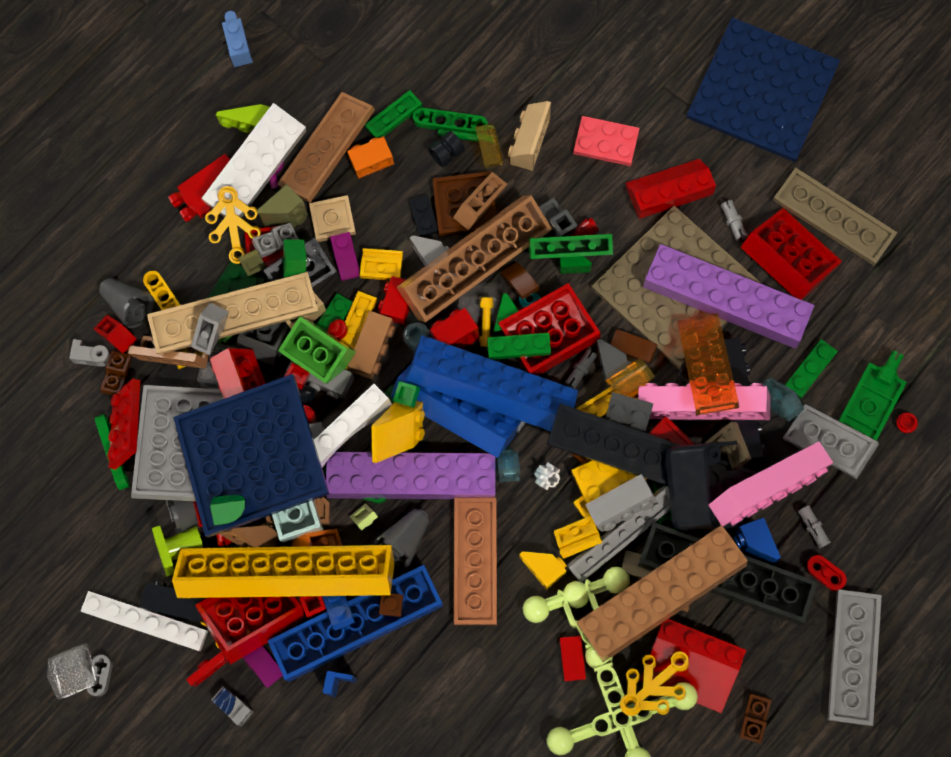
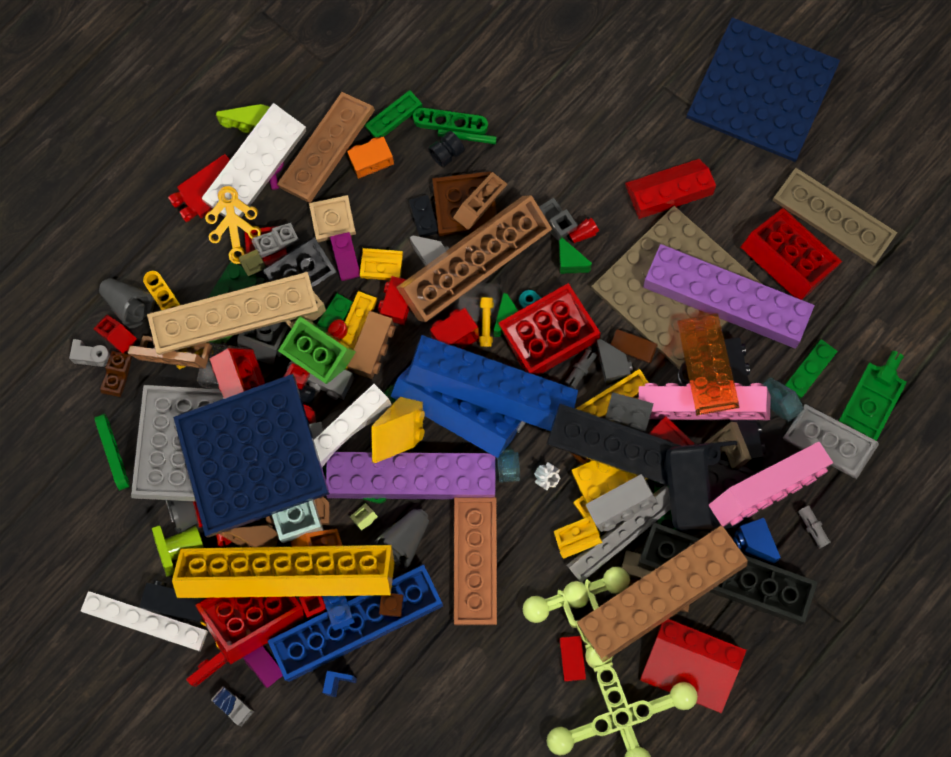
clear slope [47,643,97,700] -> none
light grey beam [86,655,113,696] -> none
red plate [107,378,140,470] -> none
light grey slope [191,303,229,355] -> none
green brick [210,495,245,525] -> none
medium blue brick [222,11,253,67] -> none
olive slope [257,184,308,228] -> none
green slope [283,240,307,278] -> none
green plate [393,381,420,408] -> none
clear light blue head [403,322,431,351] -> none
clear yellow brick [475,125,504,169] -> none
green plate [487,333,551,360] -> none
reddish brown slope [500,262,539,300] -> none
tan slope [508,101,551,171] -> none
yellow slope [519,552,566,590] -> none
green brick [529,234,613,259] -> none
coral plate [573,116,640,166] -> none
clear yellow brick [605,358,655,396] -> none
yellow plant [620,652,689,716] -> none
light grey pin [721,200,748,241] -> none
reddish brown slope [739,693,772,744] -> none
red plate [806,555,847,591] -> none
light grey plate [827,590,882,726] -> none
red plate [896,412,918,433] -> none

